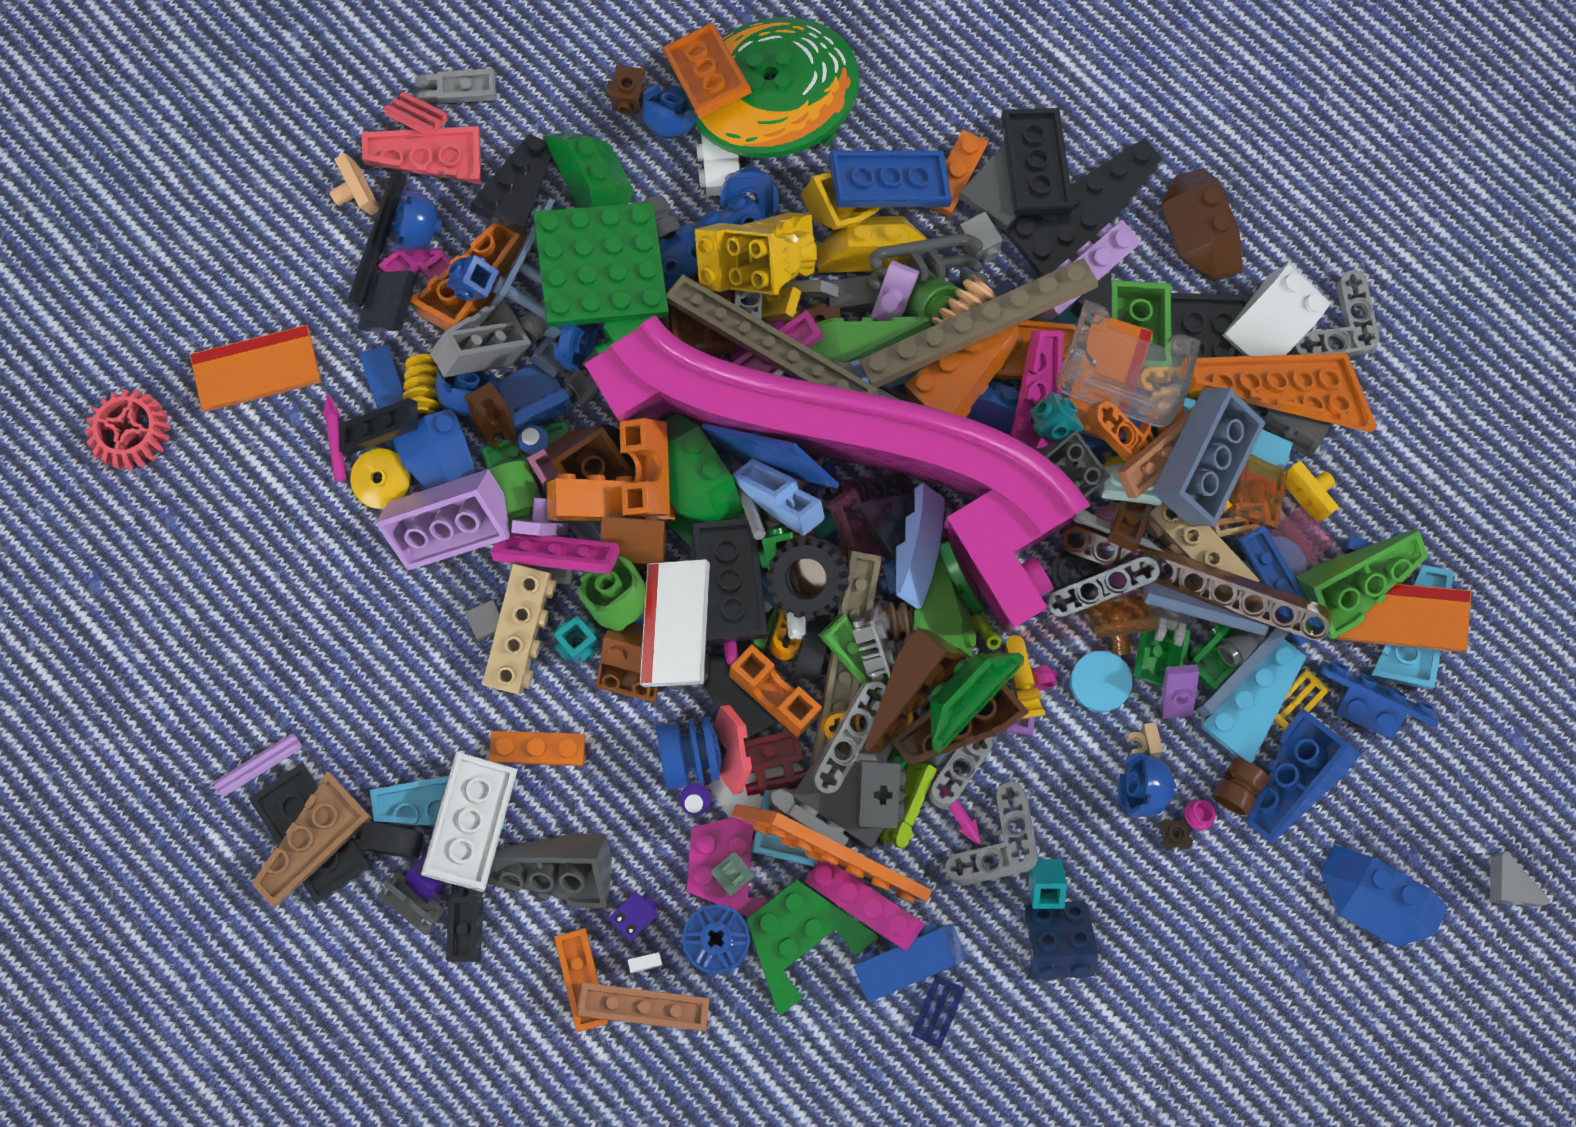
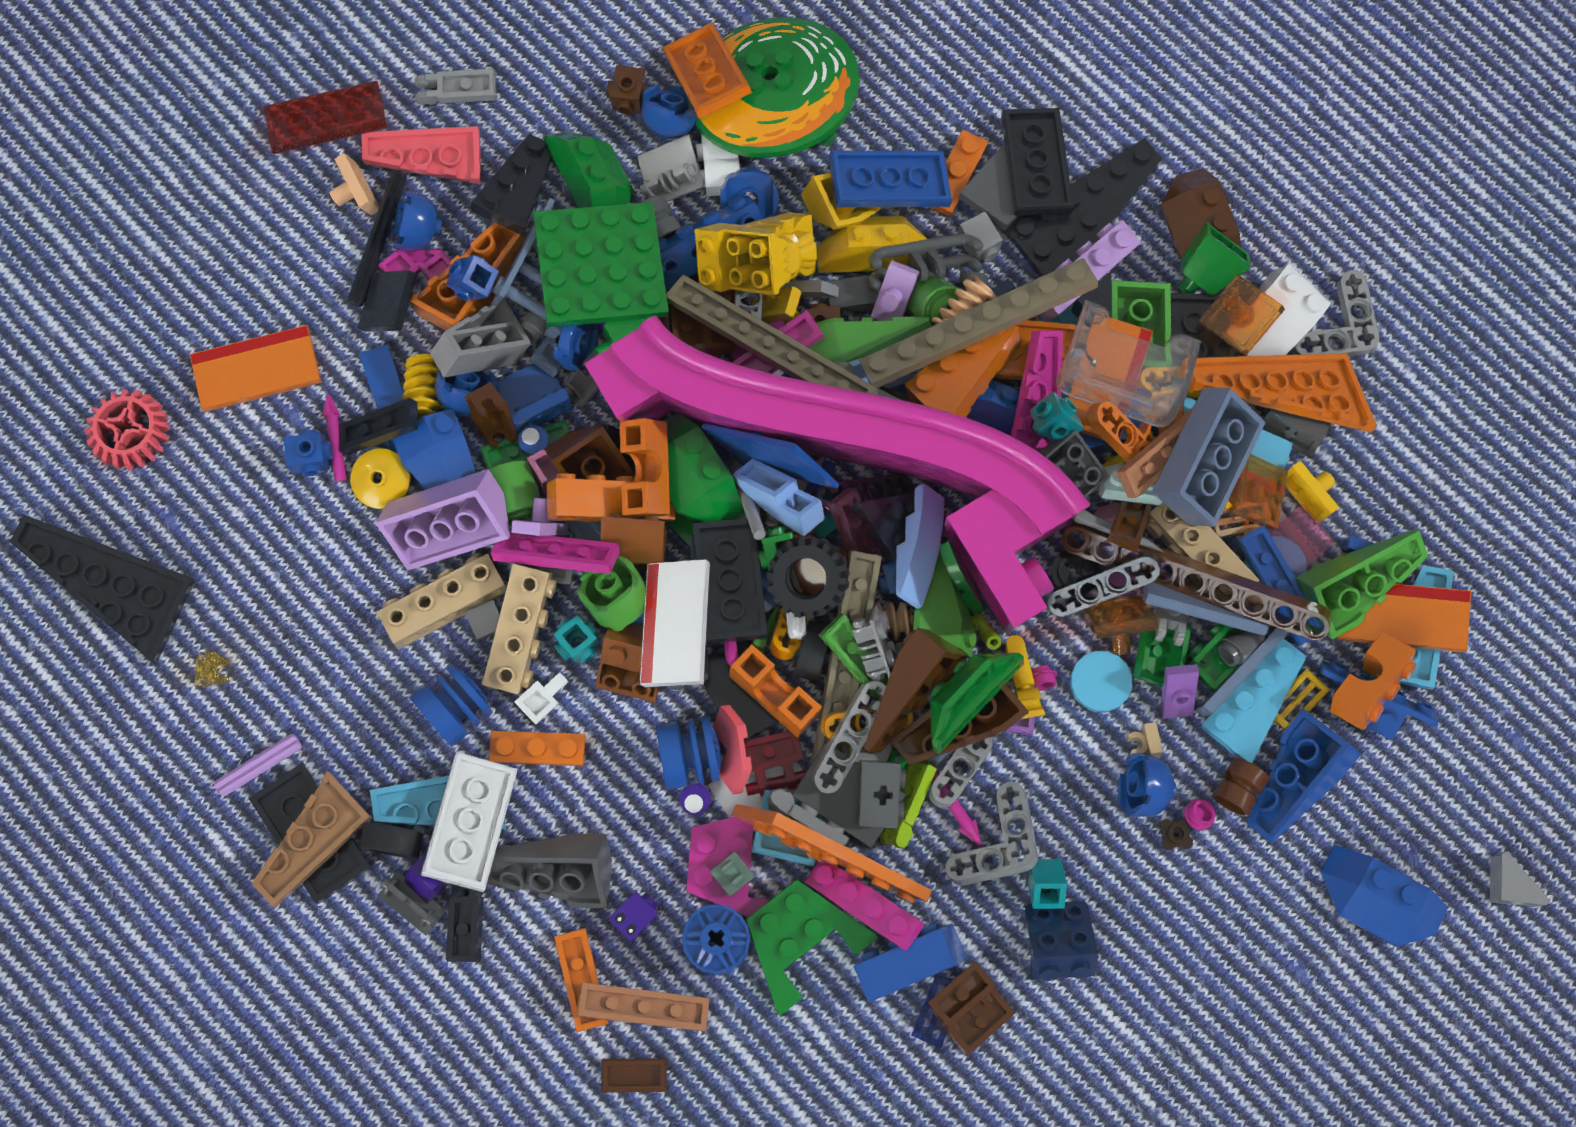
coral tile [384,92,448,137] -> none
white tile [628,952,663,974] -> none
none -> black wing [10,514,195,665]
none -> clear yellow tile [194,651,230,688]
none -> clear red tile [264,81,388,154]
none -> blue brick [283,430,333,476]
none -> tan brick [377,553,507,650]
none -> blue wheel [409,662,493,747]
none -> white plate [515,672,569,725]
none -> reddish brown tile [601,1058,667,1093]
none -> light grey hinge [637,134,704,202]
none -> reddish brown slope [927,961,1016,1056]
none -> green torso [1178,222,1251,295]
none -> clear orange tile [1199,274,1285,356]
none -> orange arch [1330,632,1416,730]

